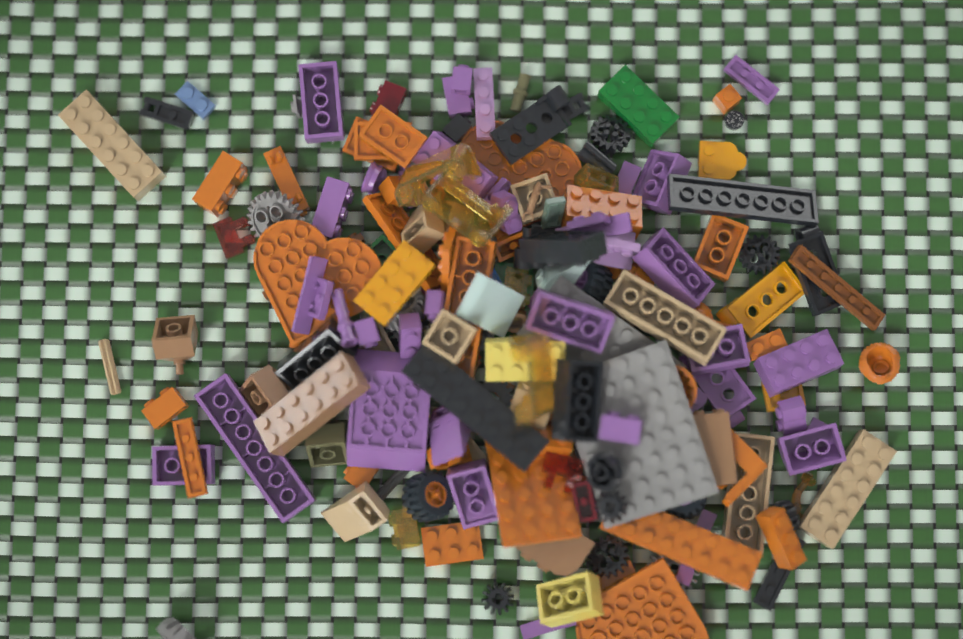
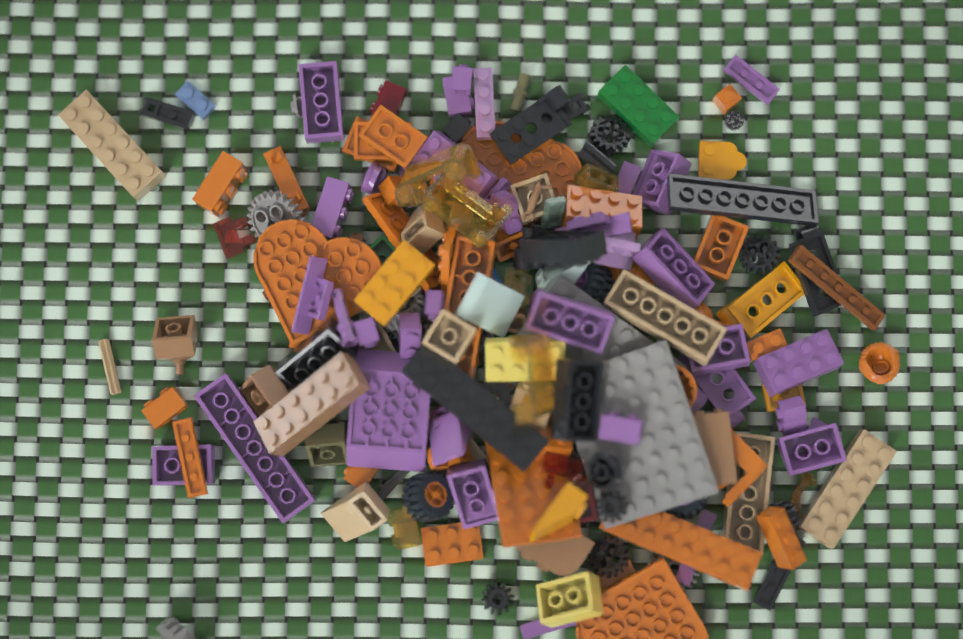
none -> light orange slope [529,482,588,542]

